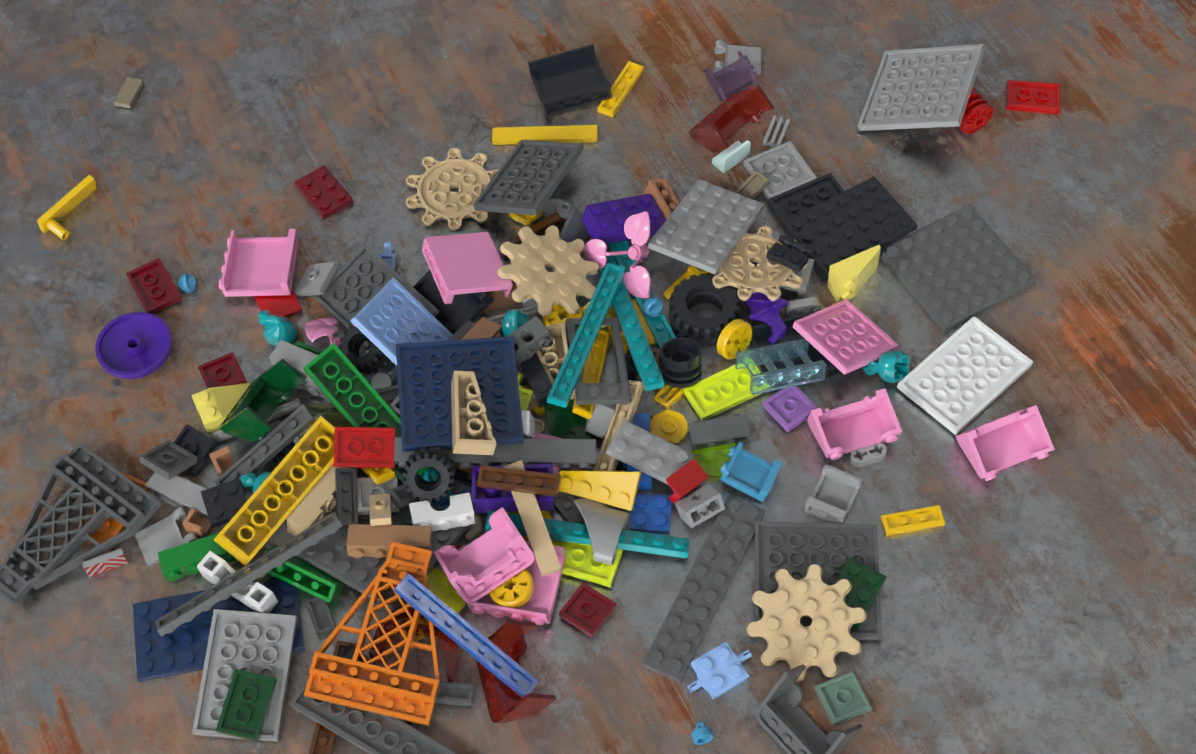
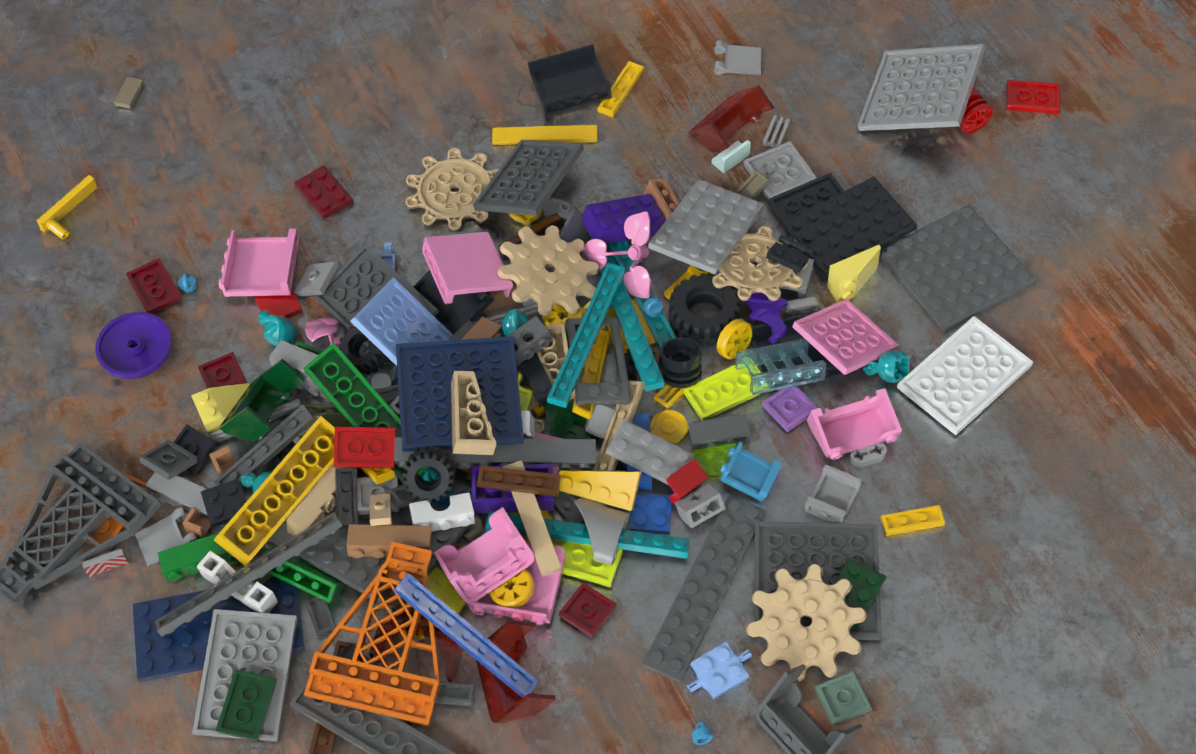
clear purple panel [703,51,757,102] -> none
bright pink windscreen [955,405,1055,481] -> none

